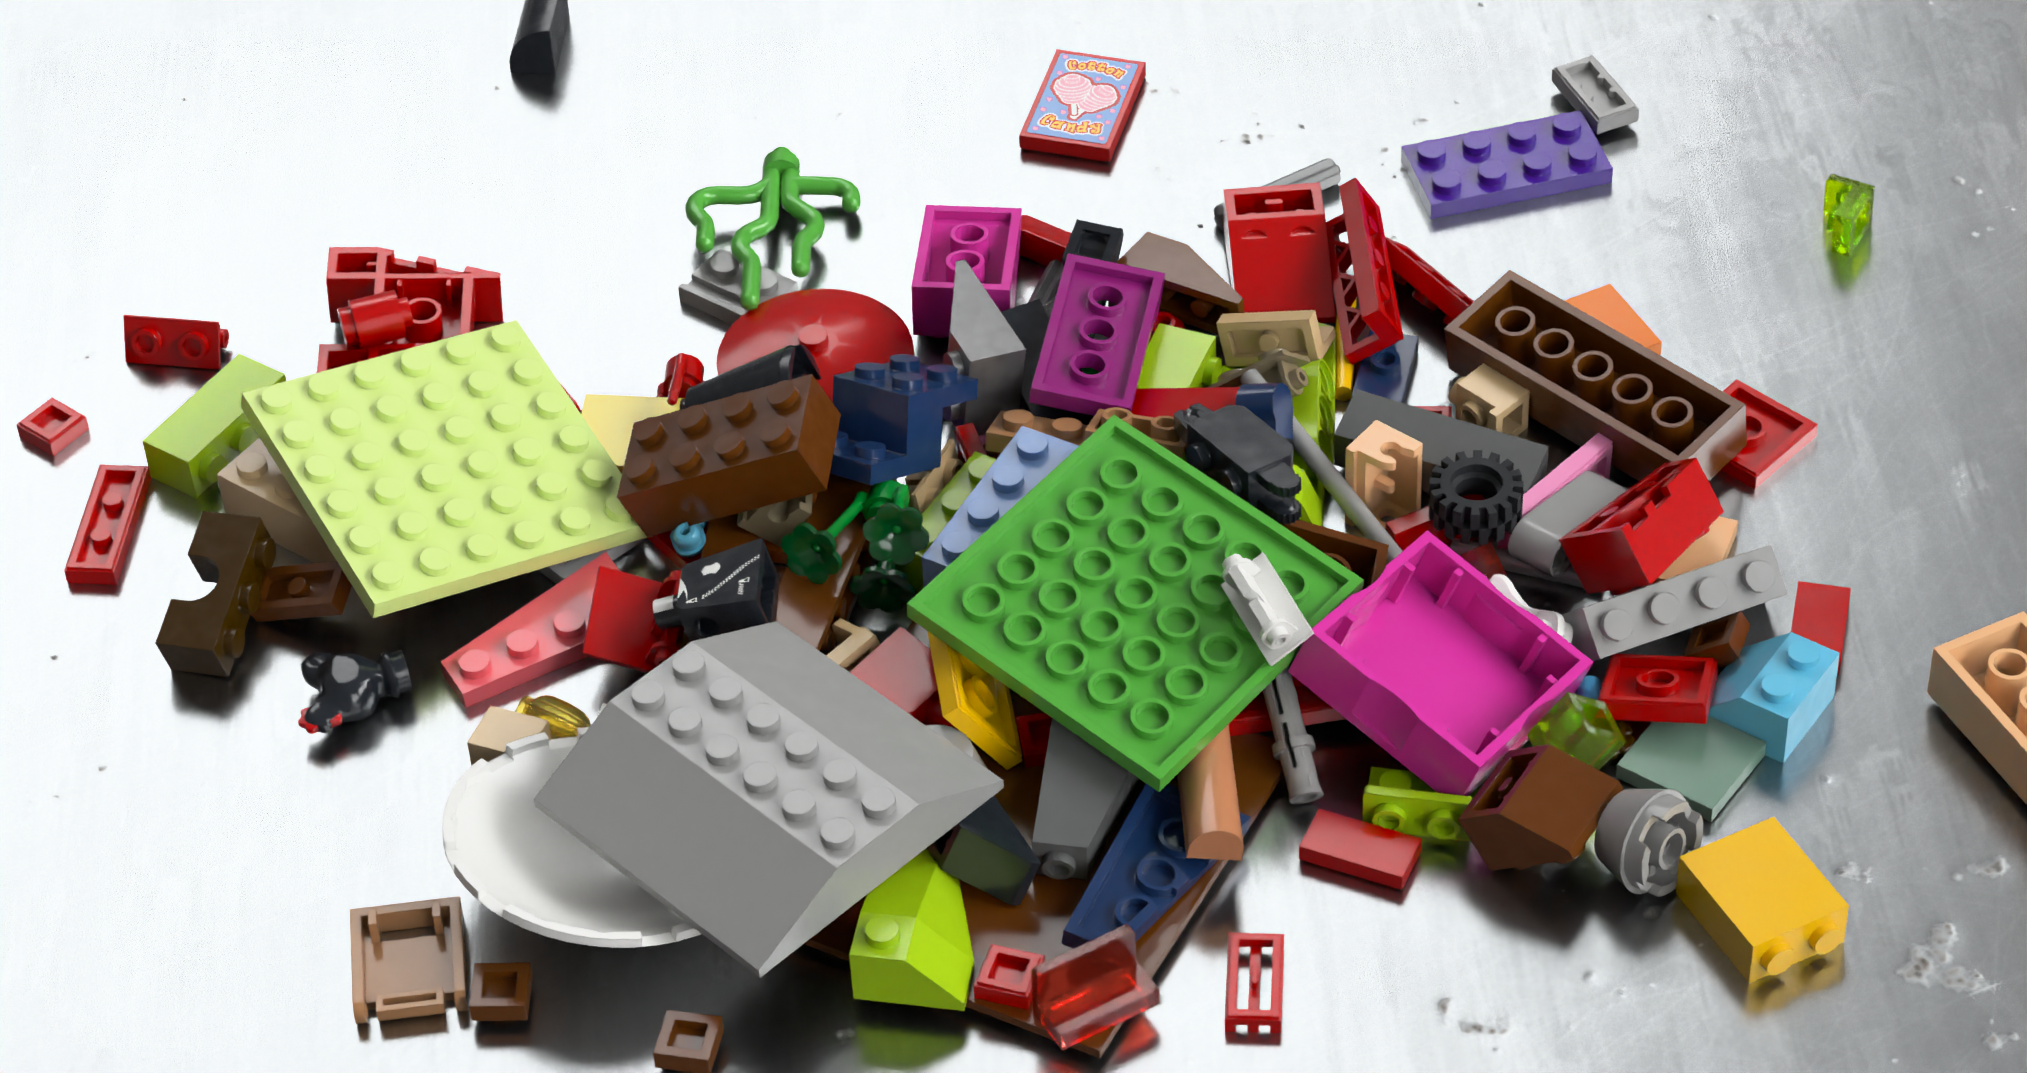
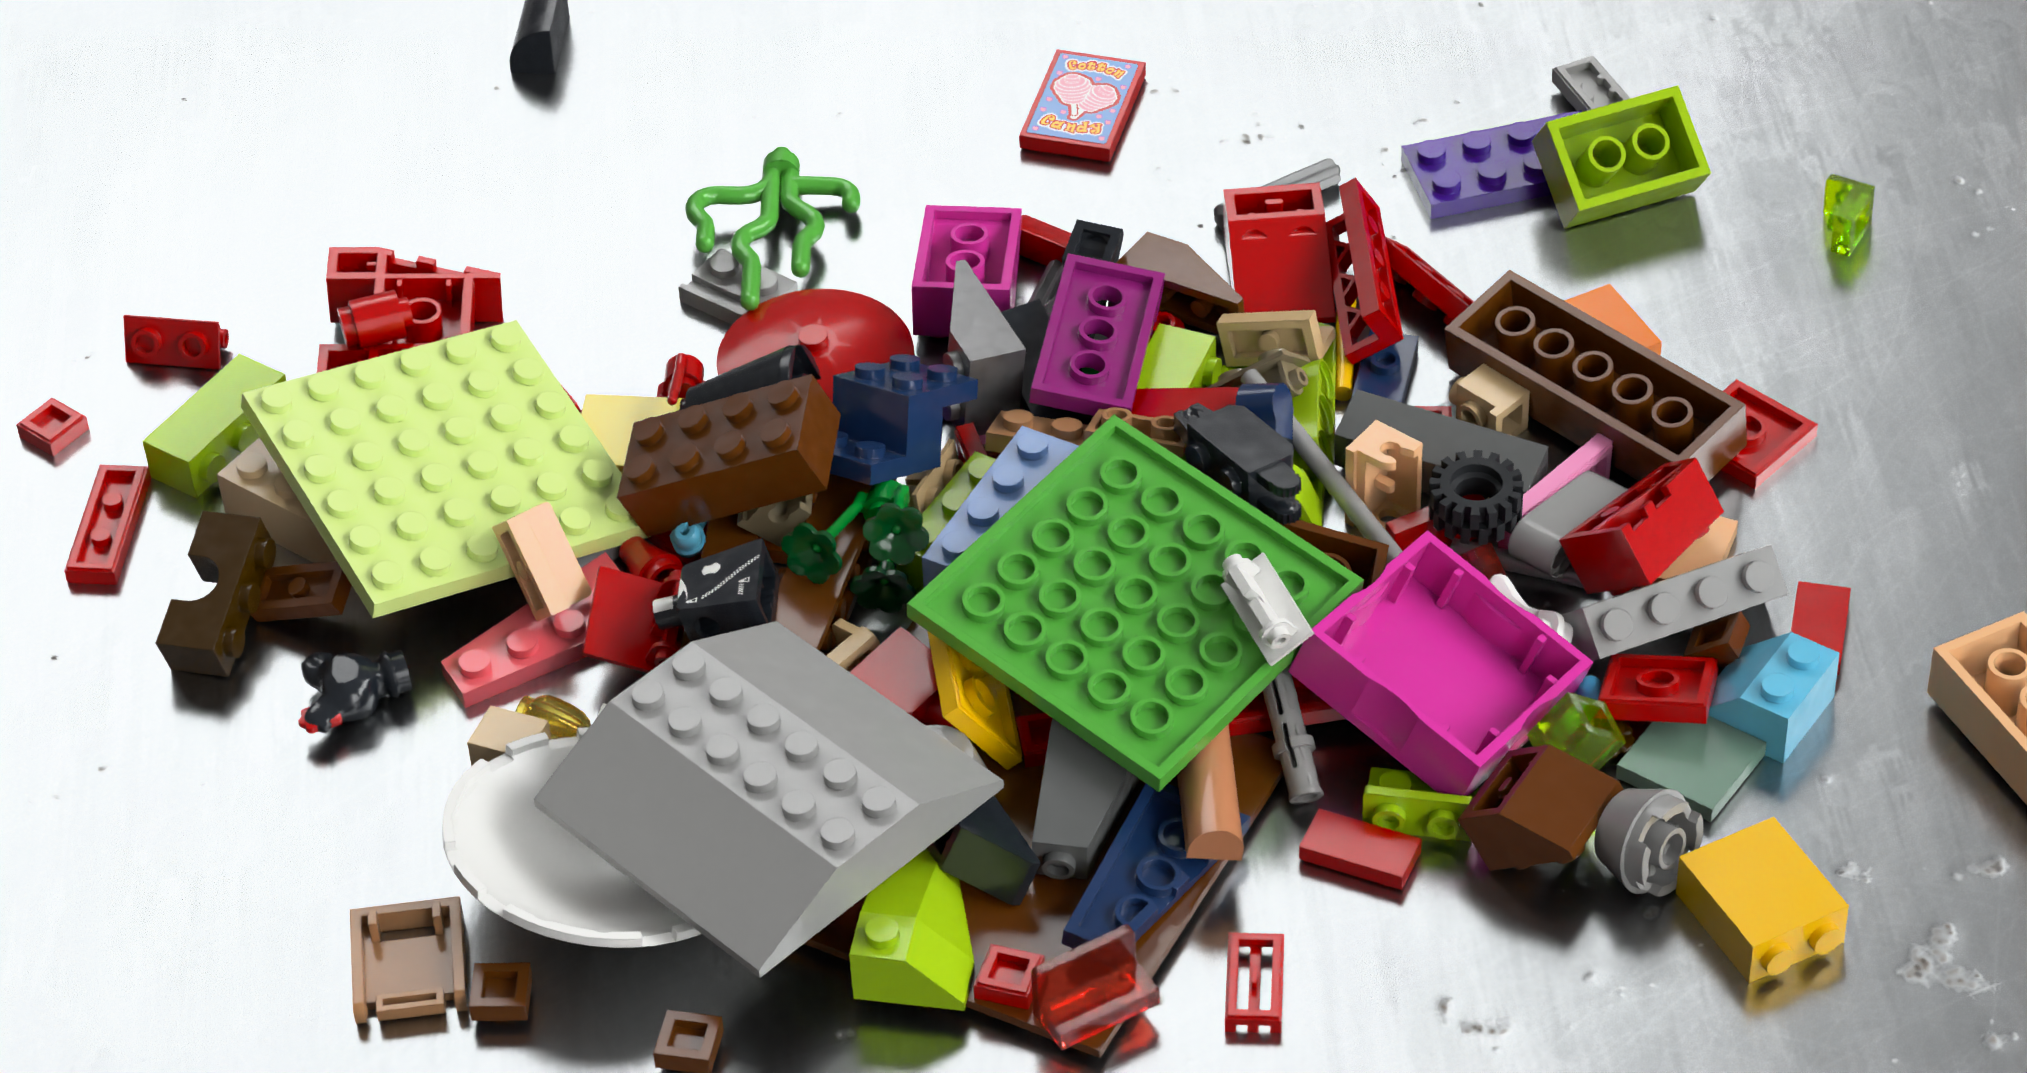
none -> light nougat panel [492,502,592,621]
none -> red cone [619,536,683,583]
none -> lime brick [1532,85,1711,229]

